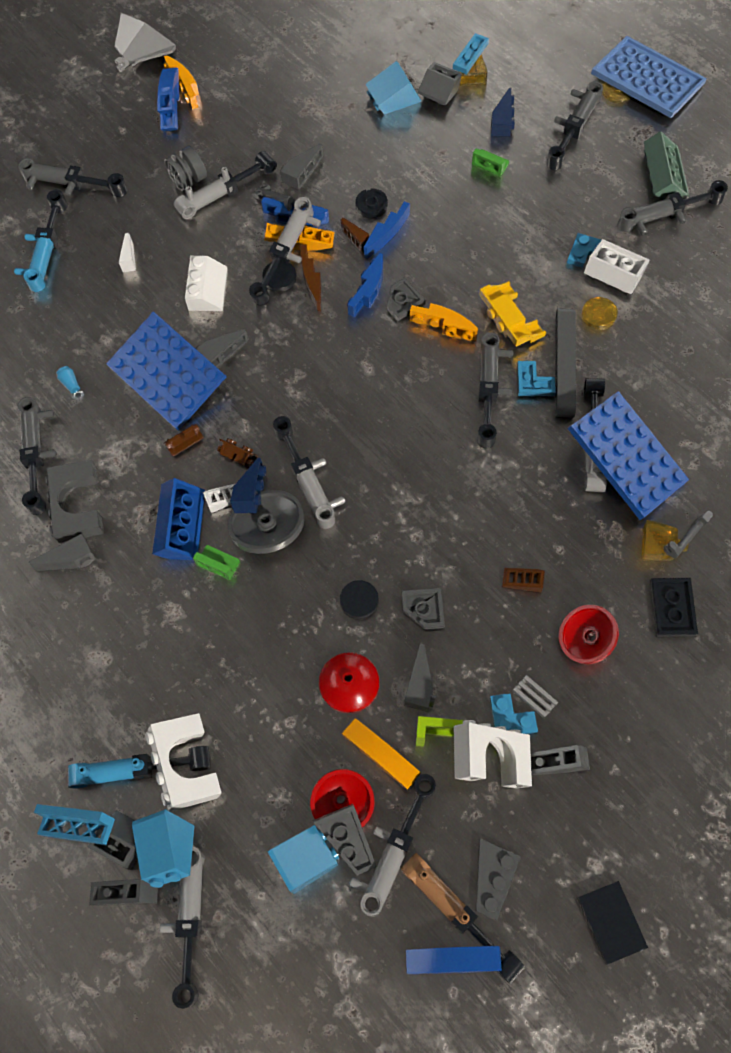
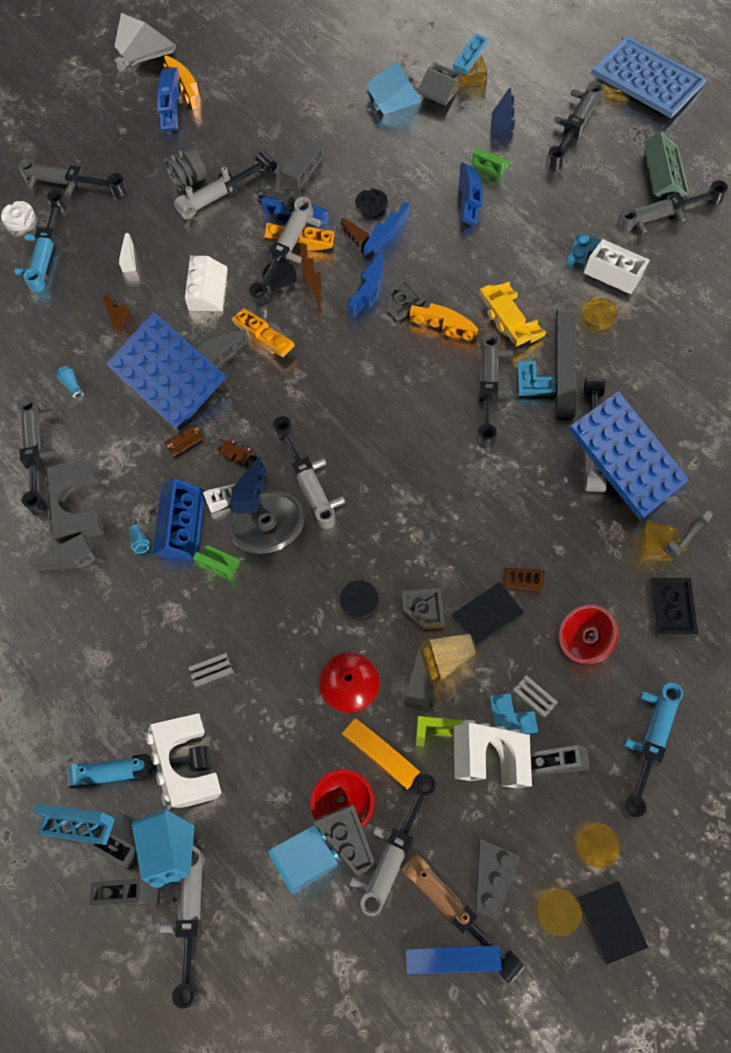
none -> white tile [1,201,35,231]
none -> reddish brown slope [103,294,131,333]
none -> dark azure cone [129,525,150,554]
none -> light grey tile [188,653,234,687]
none -> light orange slope [231,308,295,357]
none -> clear yellow slope [420,634,476,685]
none -> black tile [452,582,524,647]
none -> blue slope [458,162,483,226]
none -> clear yellow tile [536,889,582,936]
none -> clear yellow tile [576,823,620,868]
none -> piece [620,683,683,821]

